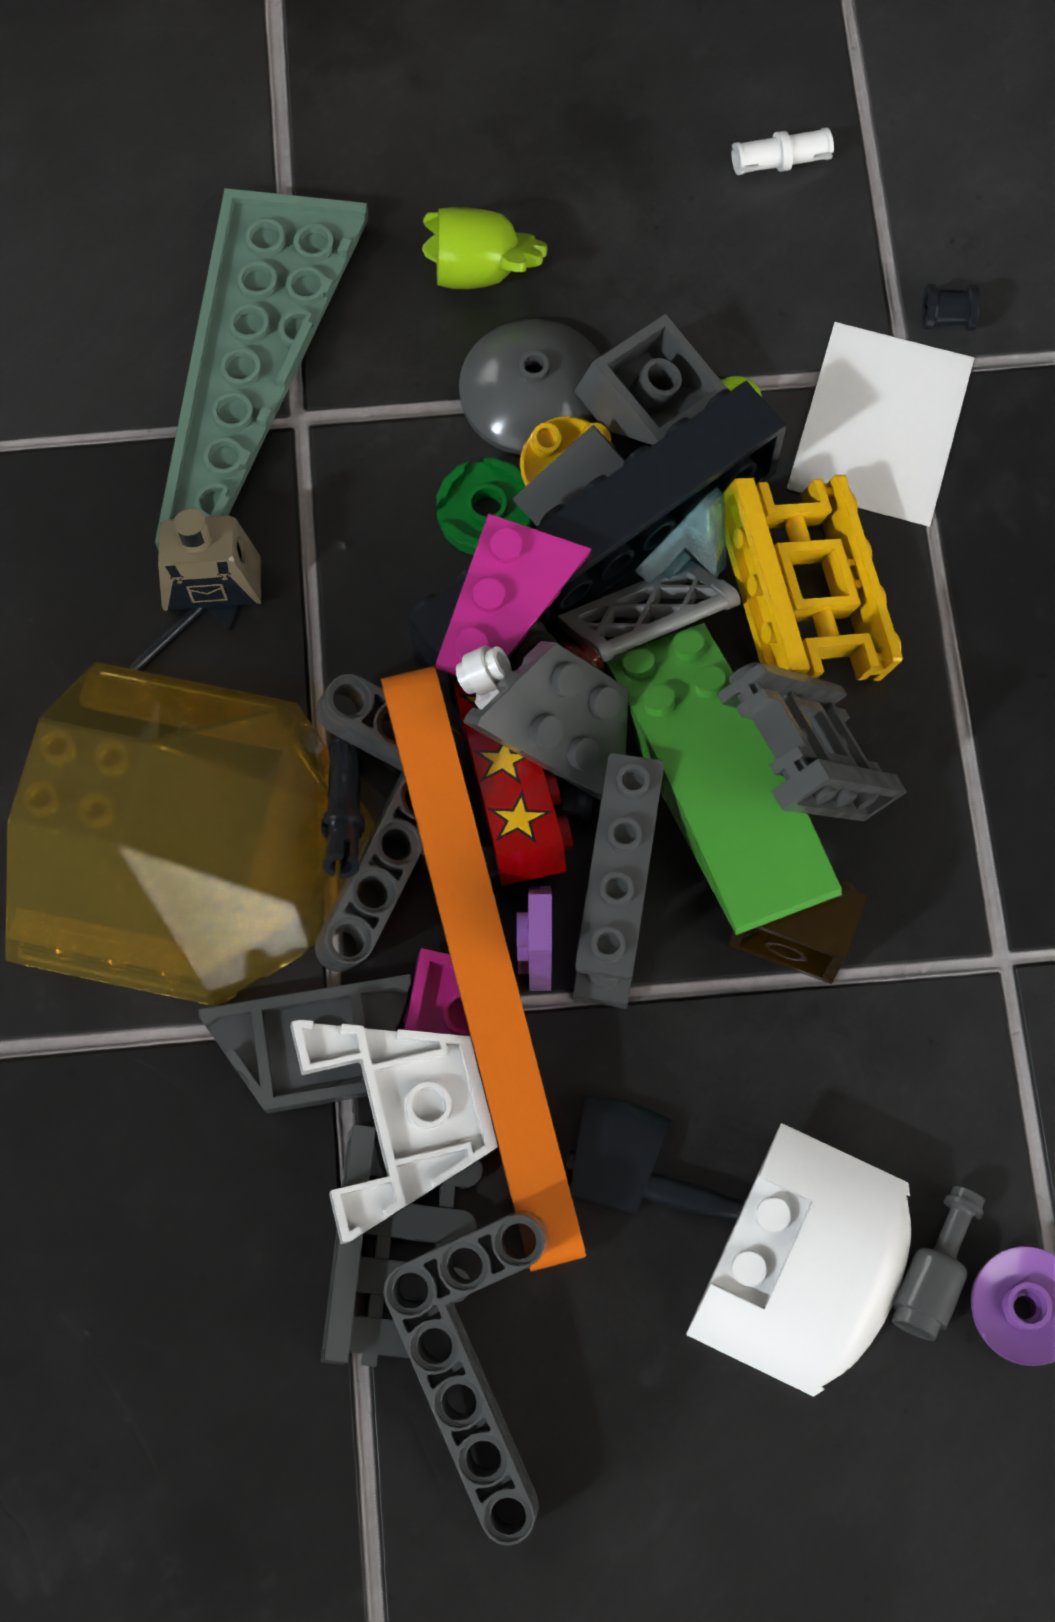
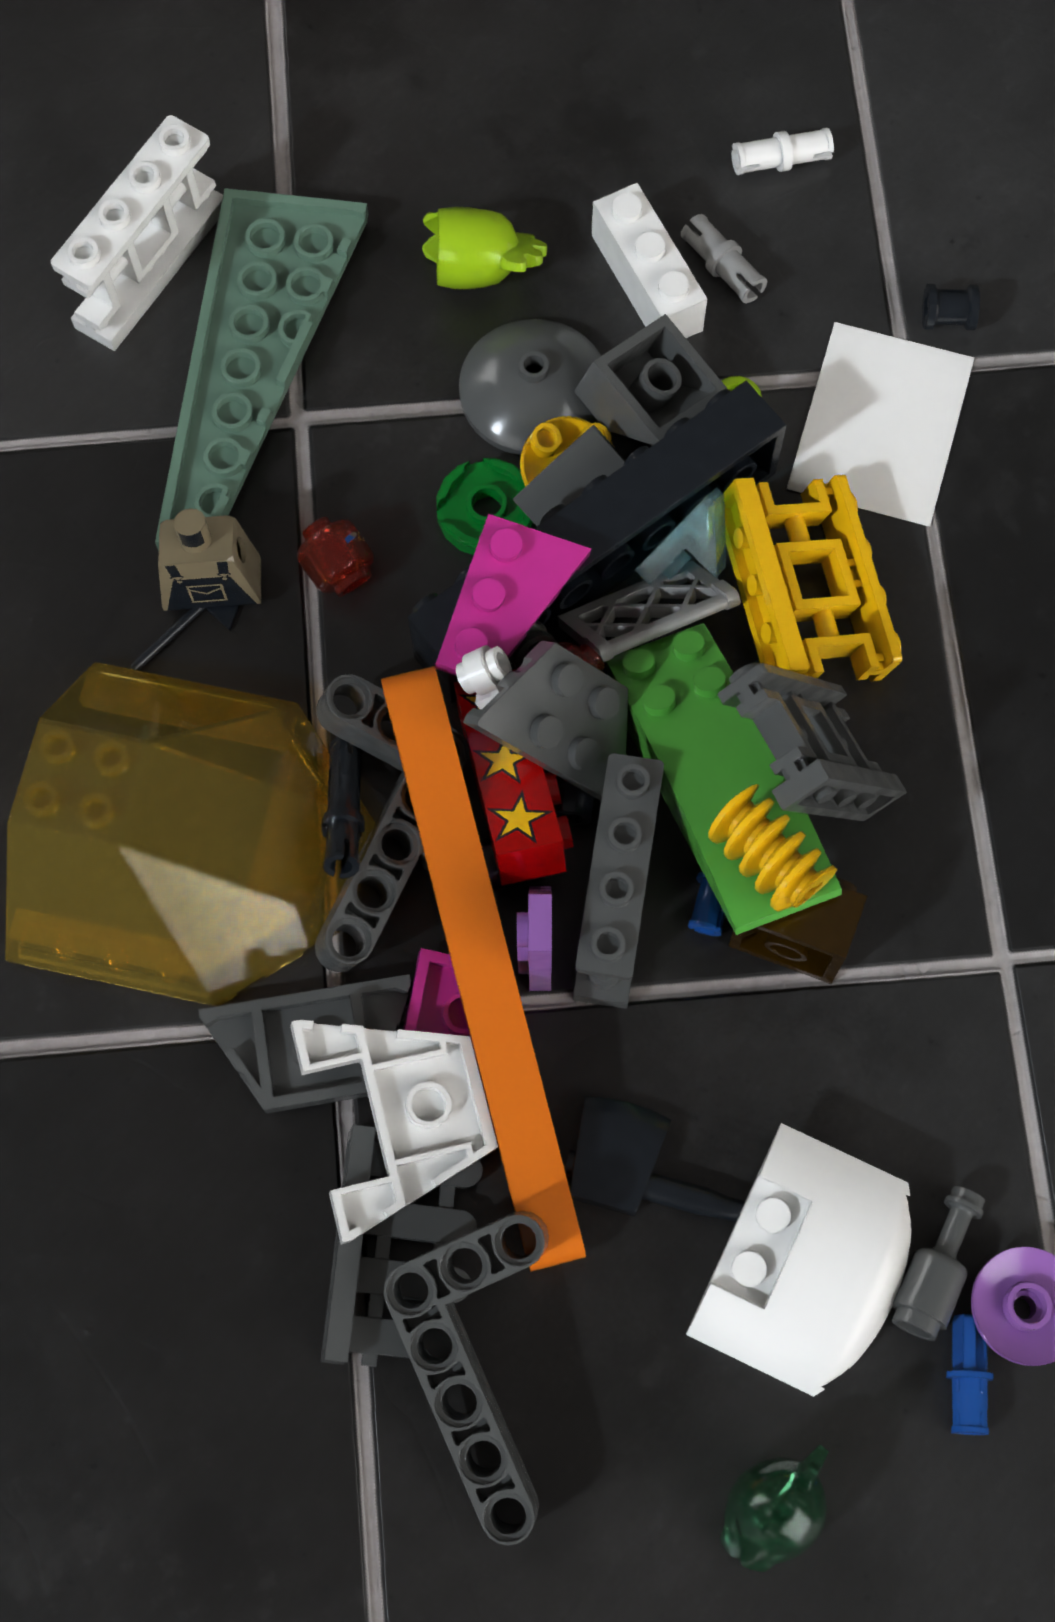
none -> white fence [51,115,223,351]
none -> clear red head [297,517,374,597]
none -> white brick [592,183,707,338]
none -> light grey pin [681,214,768,304]
none -> blue pin [688,872,726,936]
none -> yellow piece [708,784,838,911]
none -> clear green piece [720,1444,829,1572]
none -> blue axle [946,1314,994,1435]

